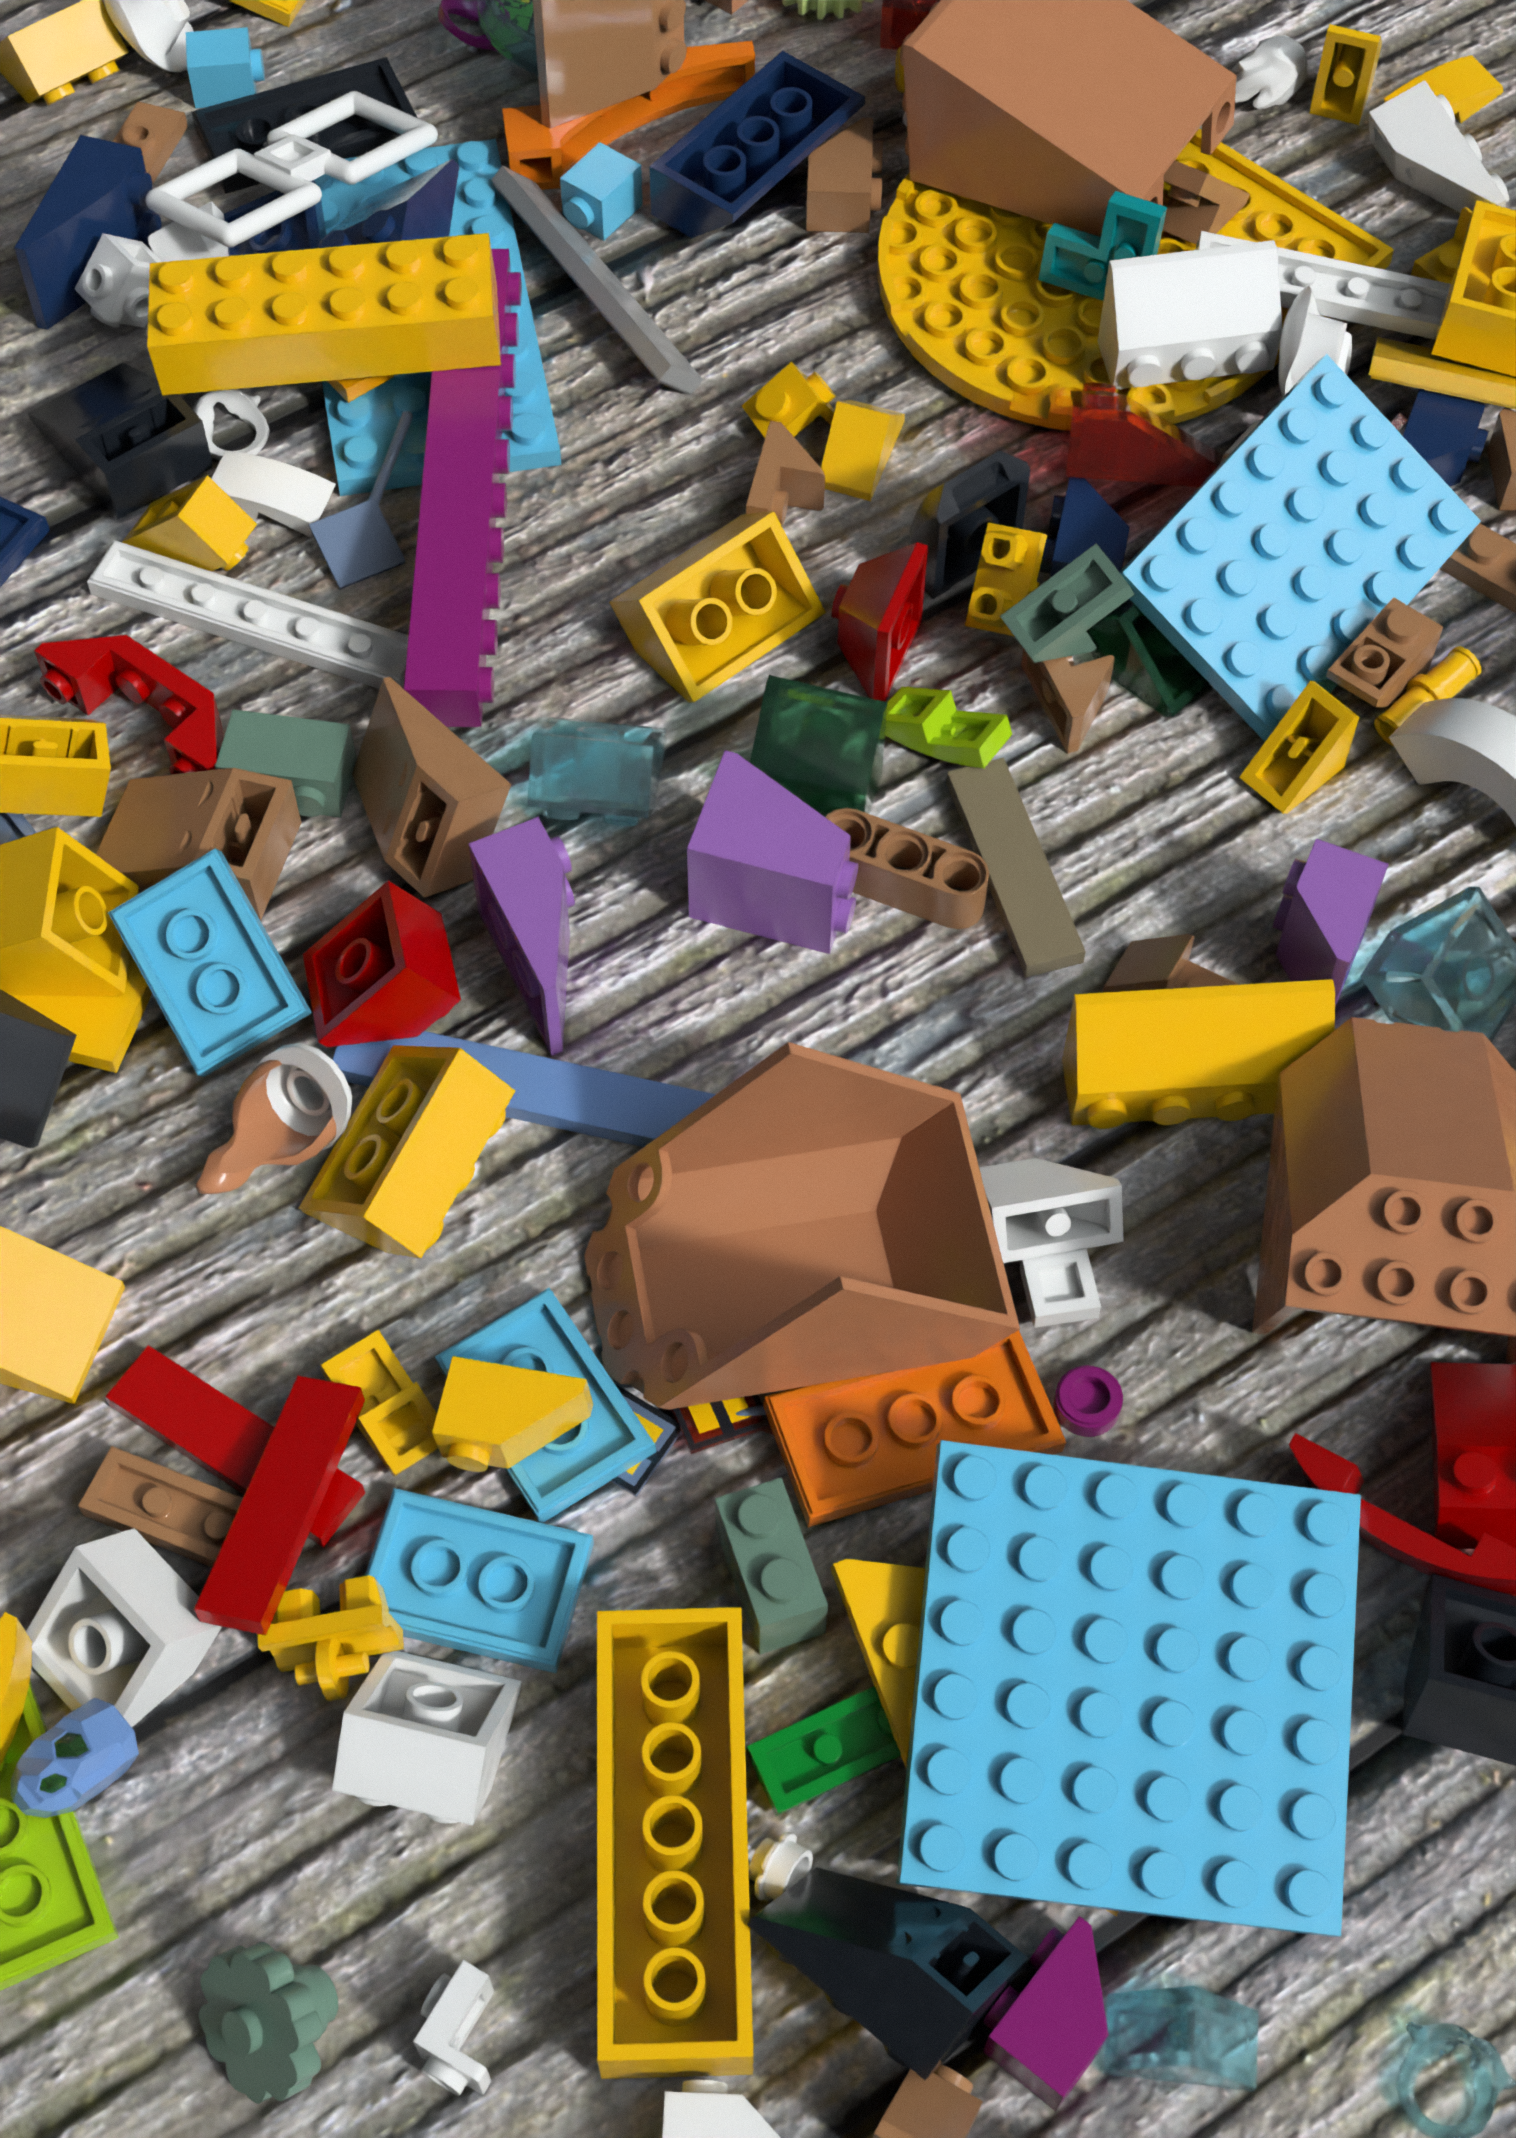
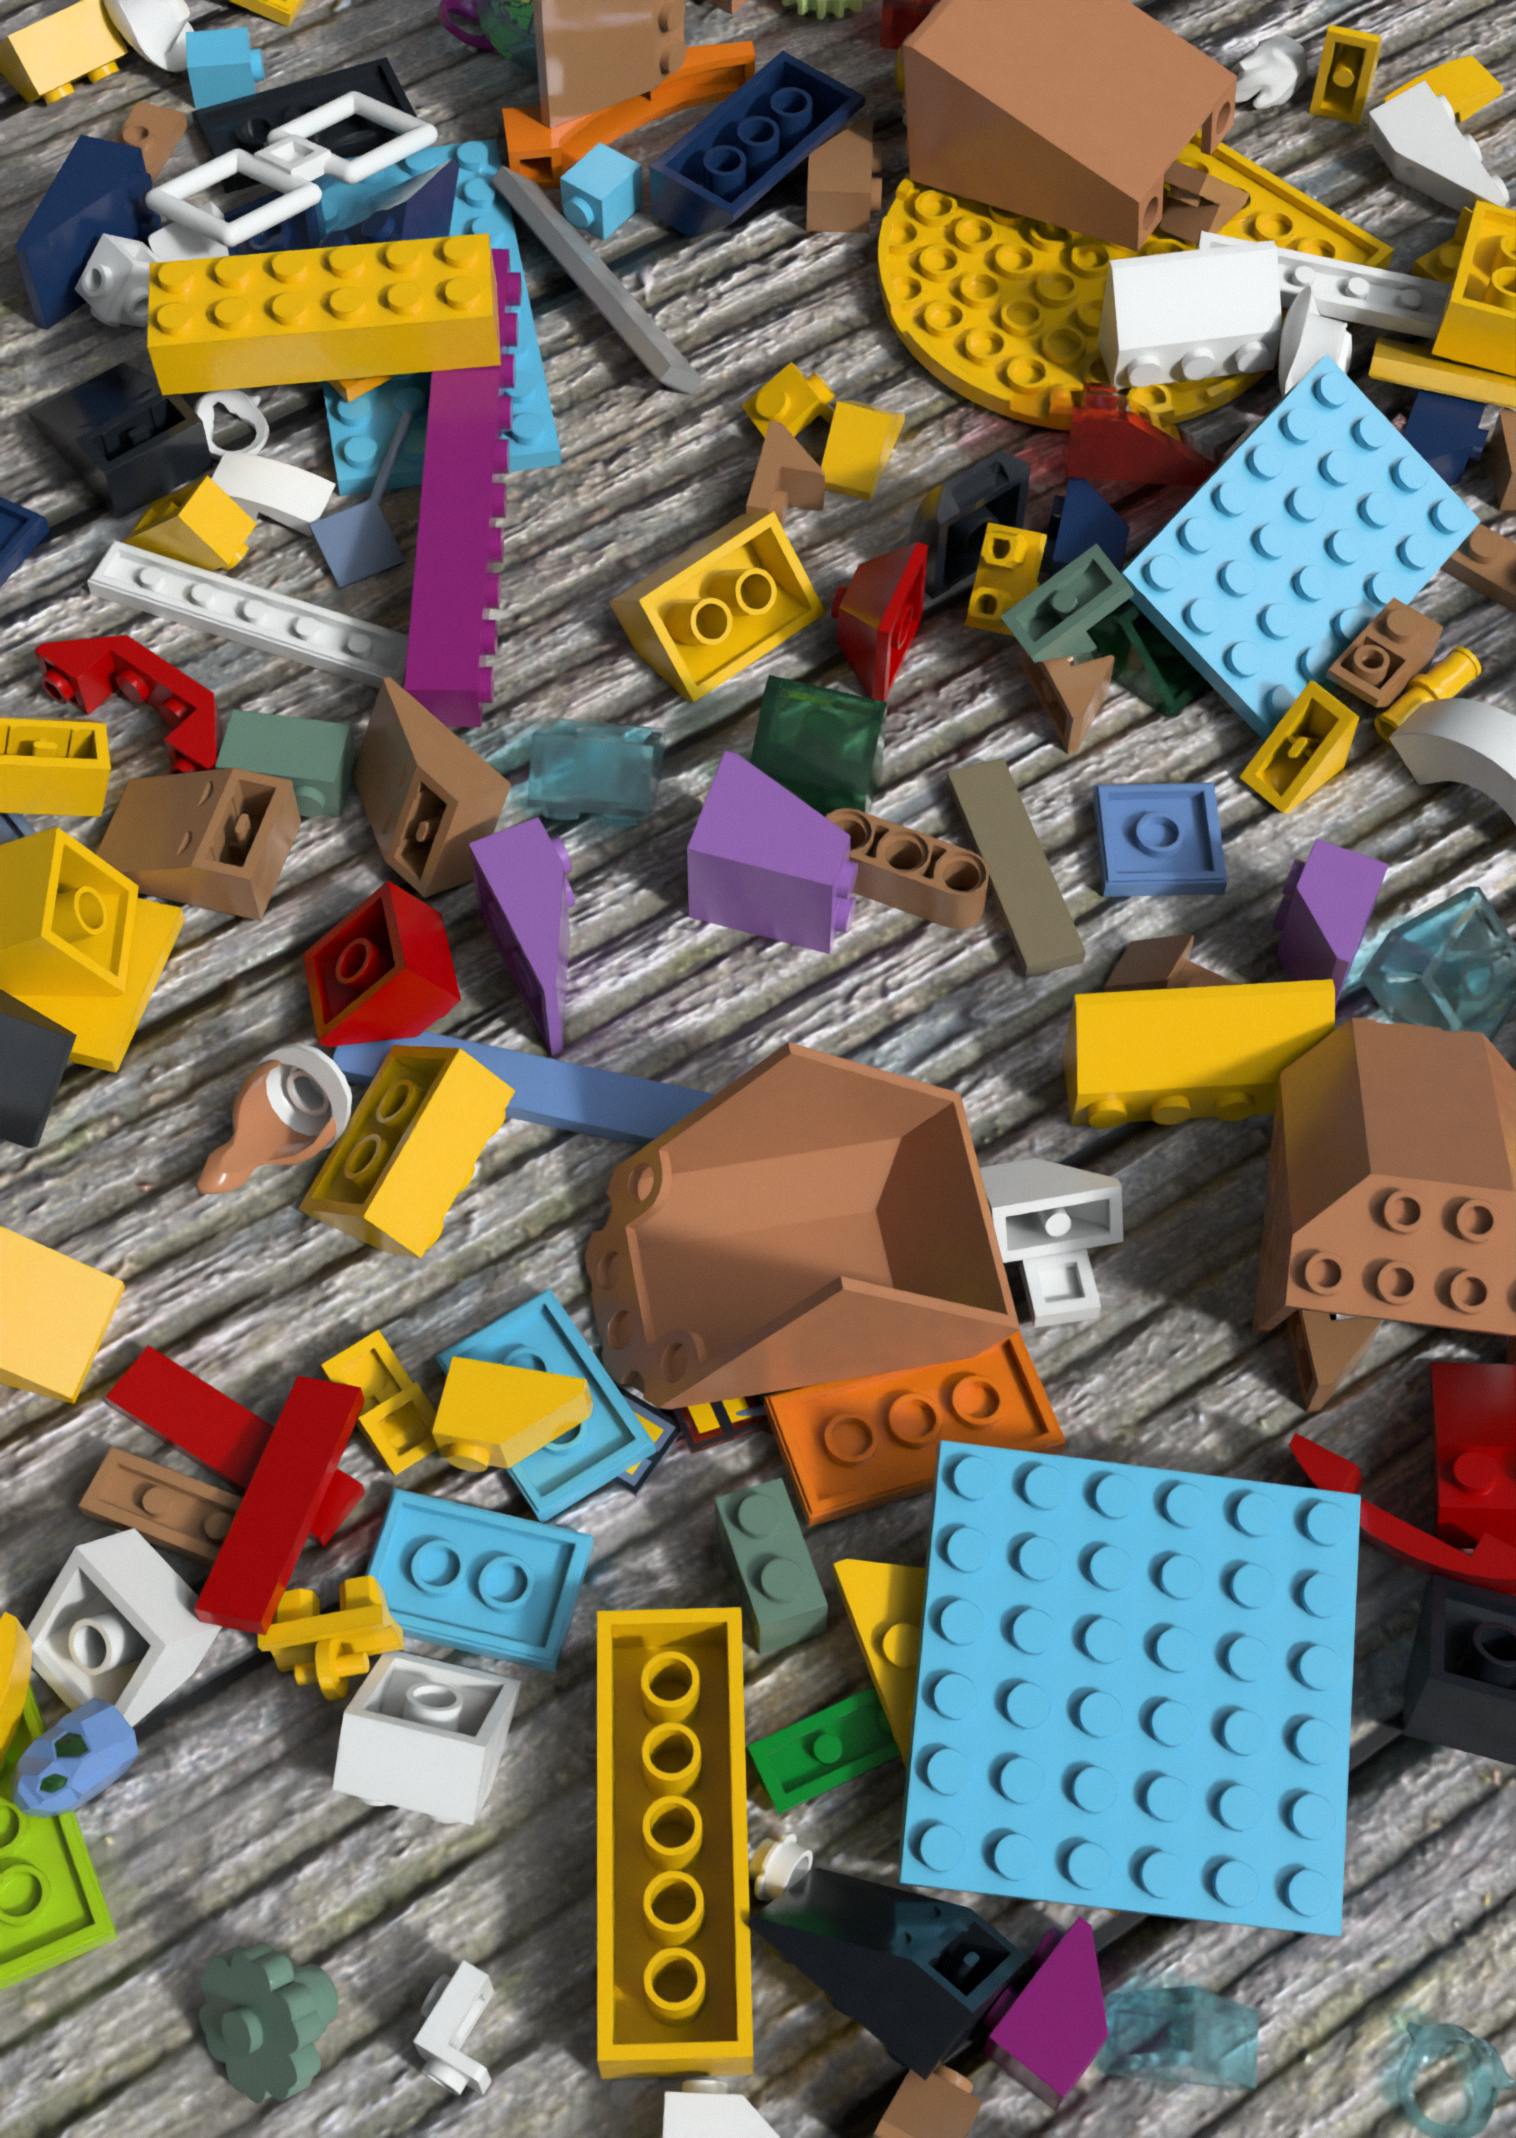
medium azure tile [108,848,312,1077] -> none
lime slope [872,686,1012,769] -> none
teal plate [1038,191,1168,301] -> none
magenta tile [1053,1365,1123,1437] -> none
none -> medium blue tile [1092,782,1227,897]
none -> medium nougat slope [1286,1309,1383,1412]

